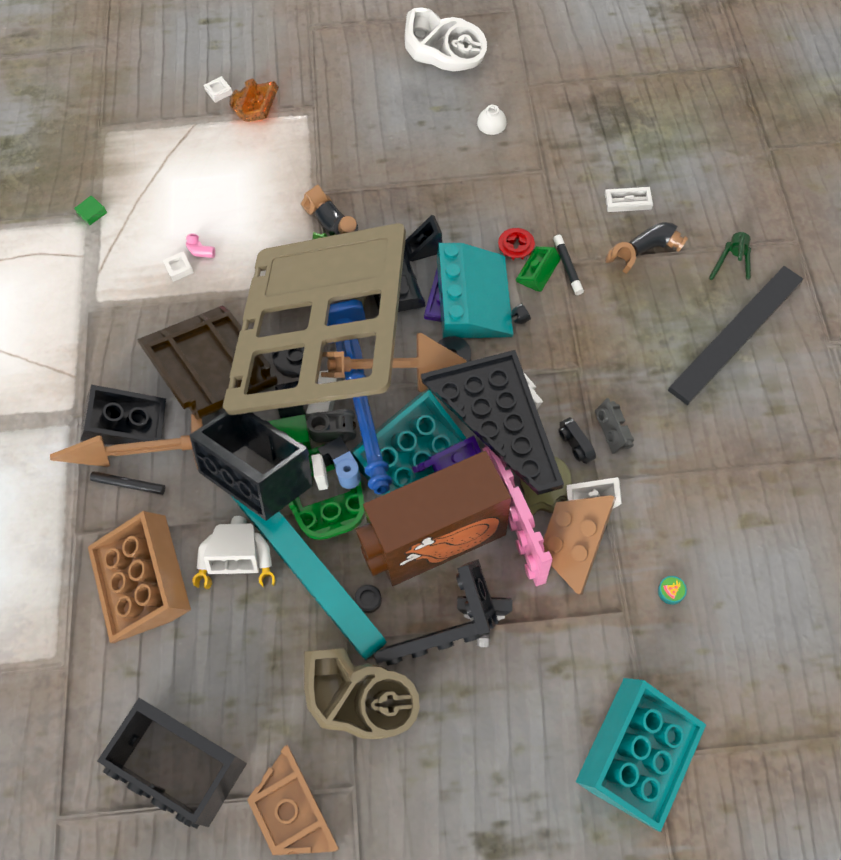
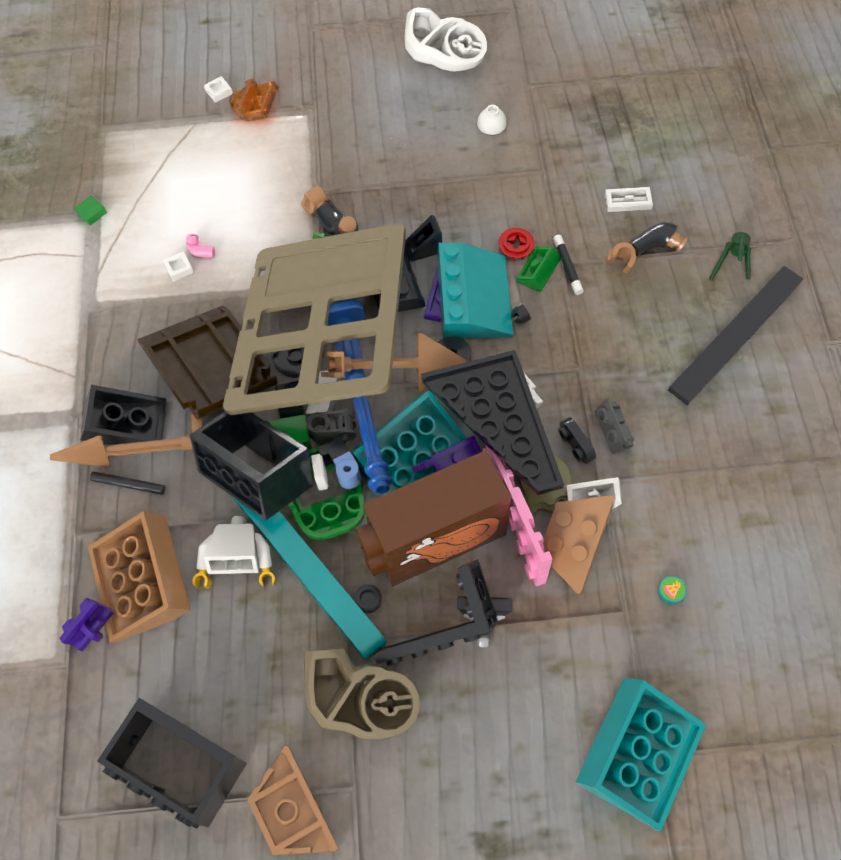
none -> dark purple hips [59,598,114,651]

